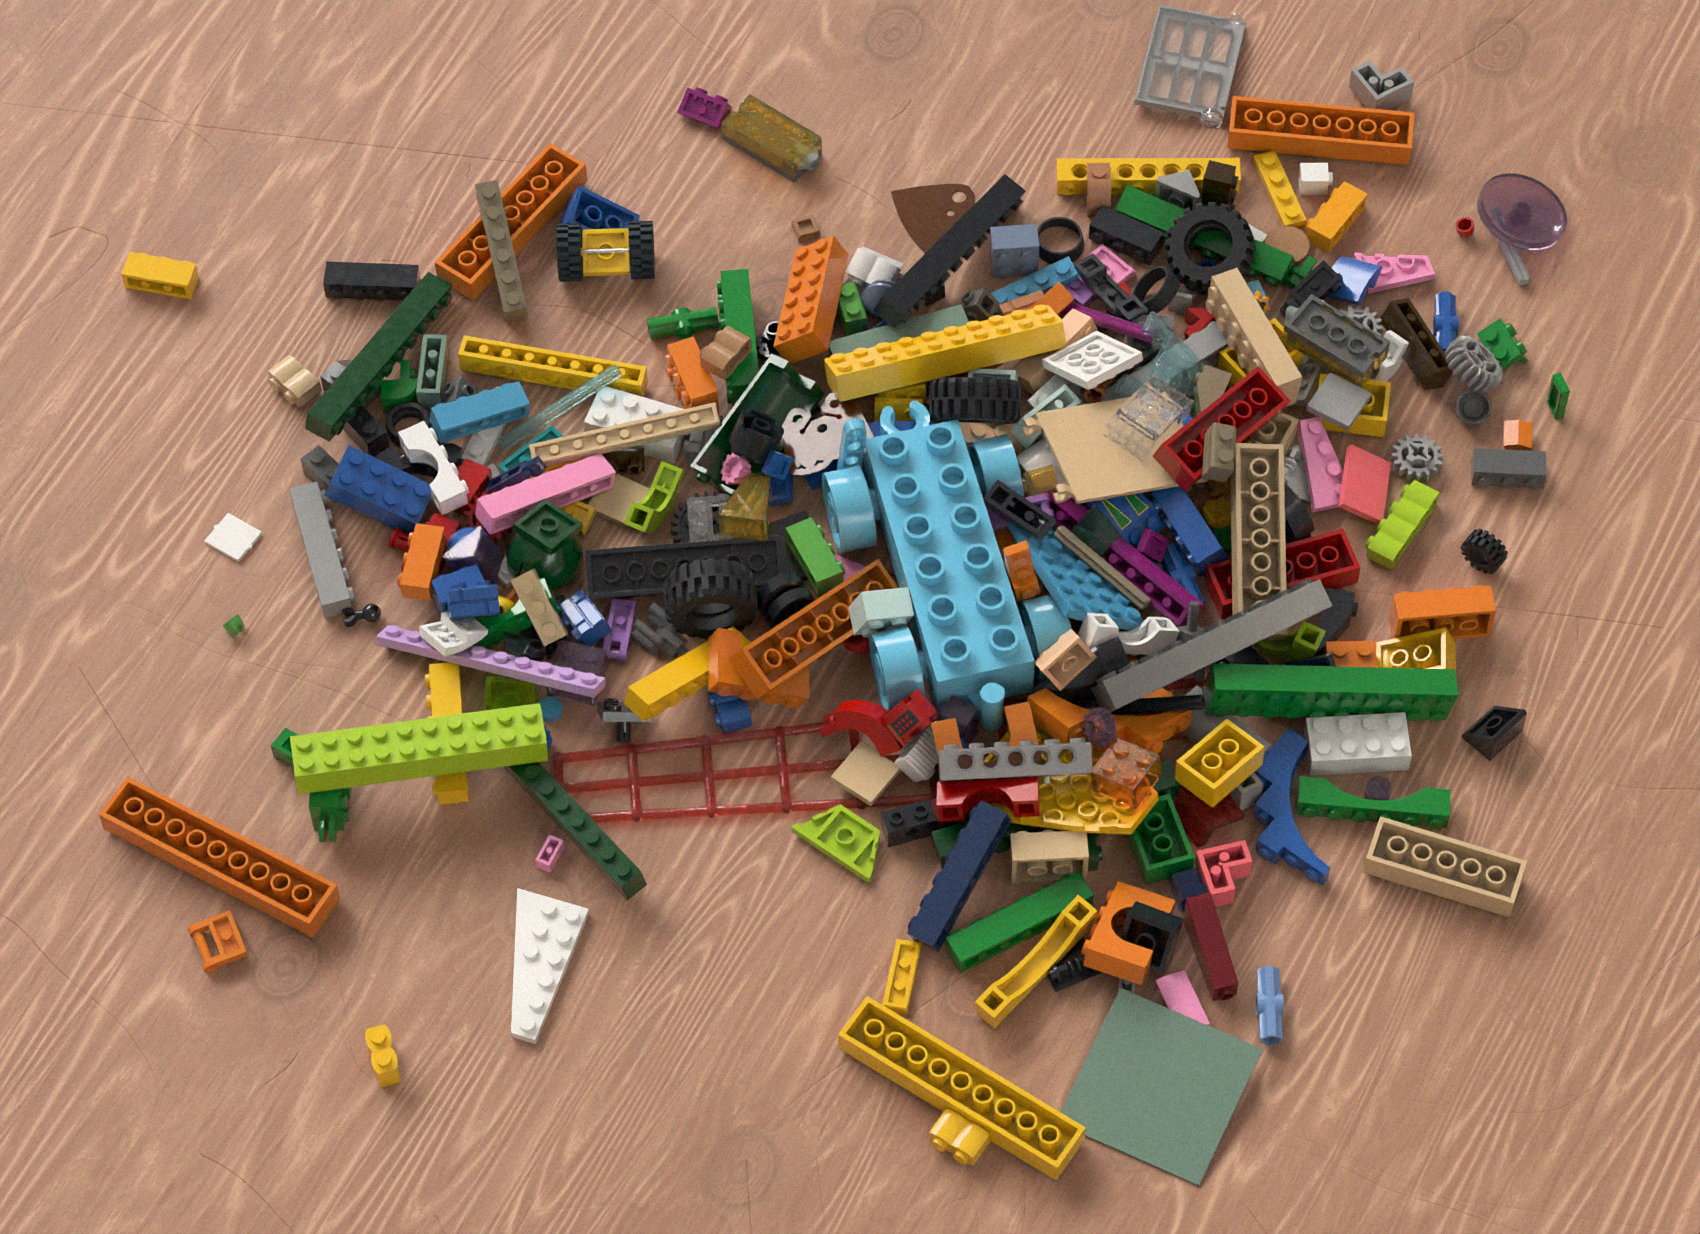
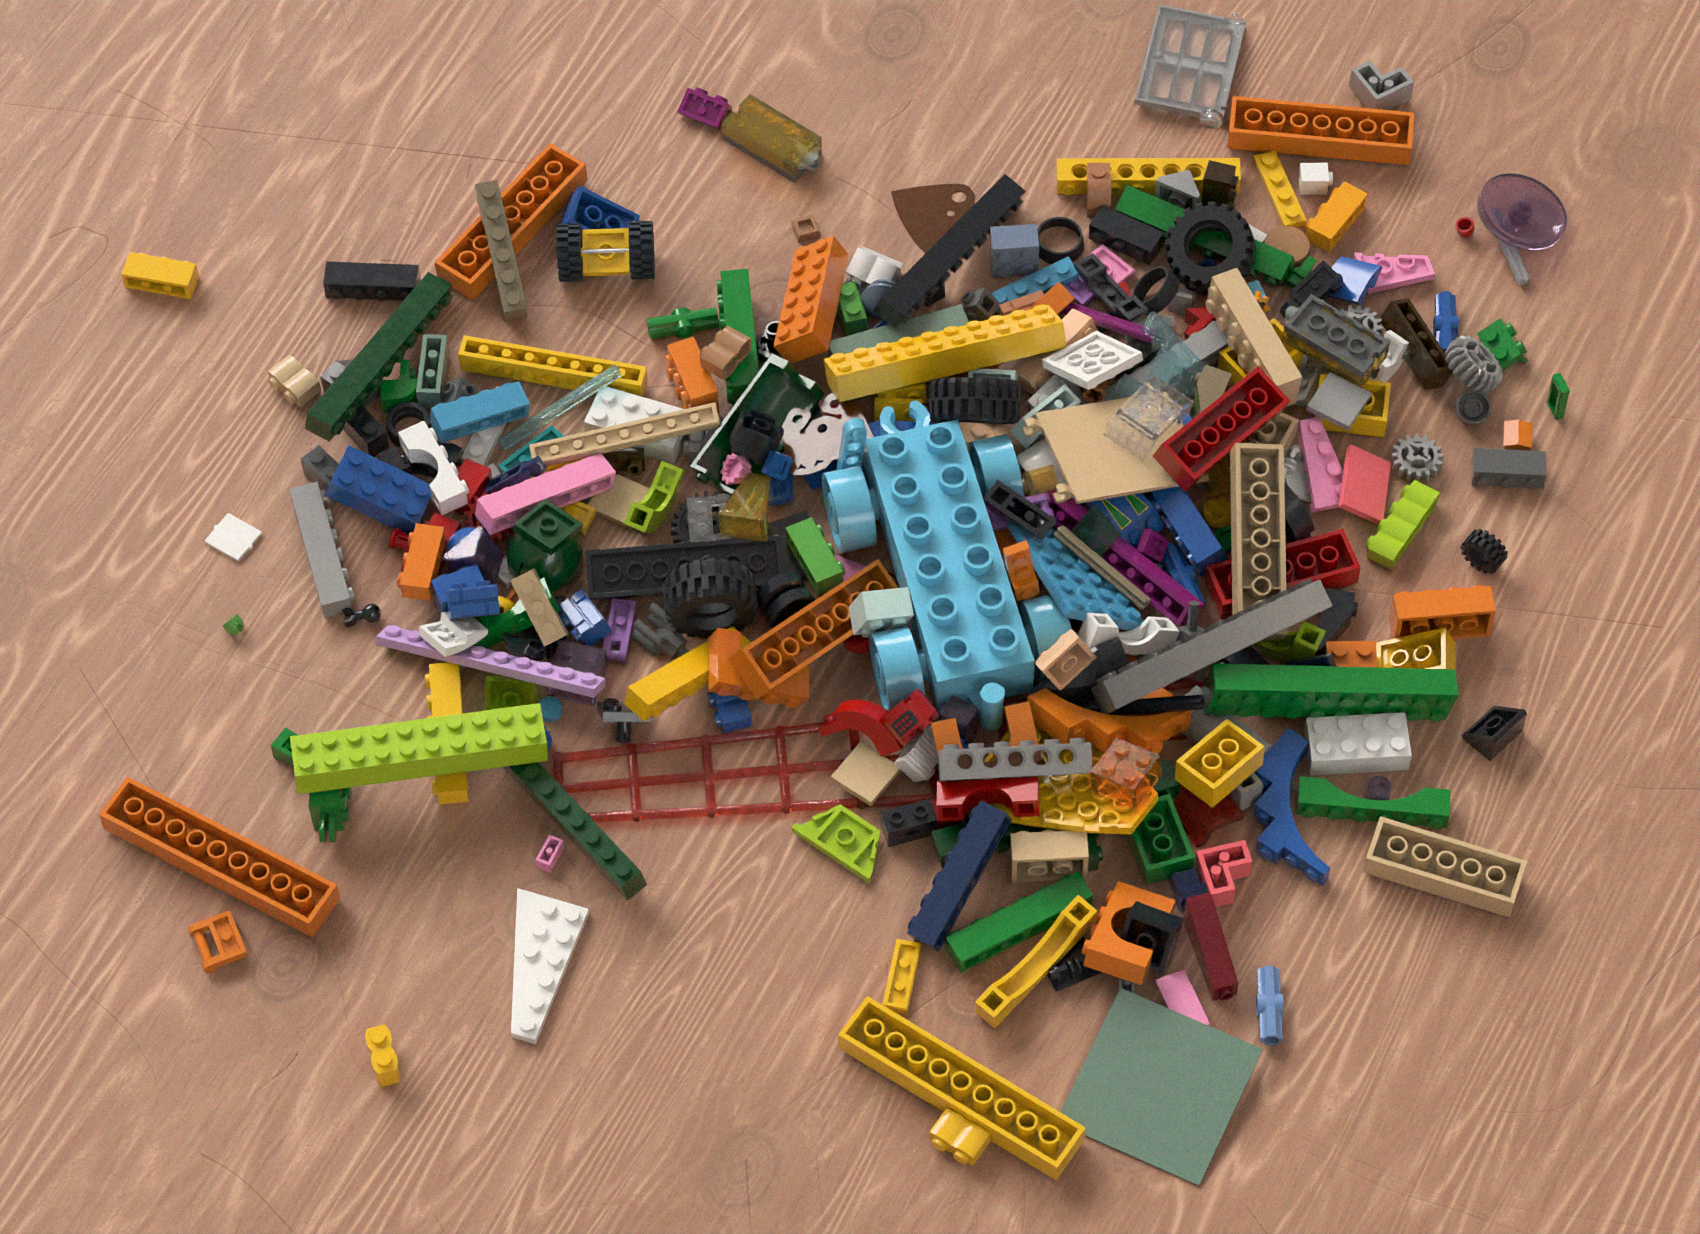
gear [1081,707,1117,748] -> none
dark tan brick [1202,423,1236,482] -> none

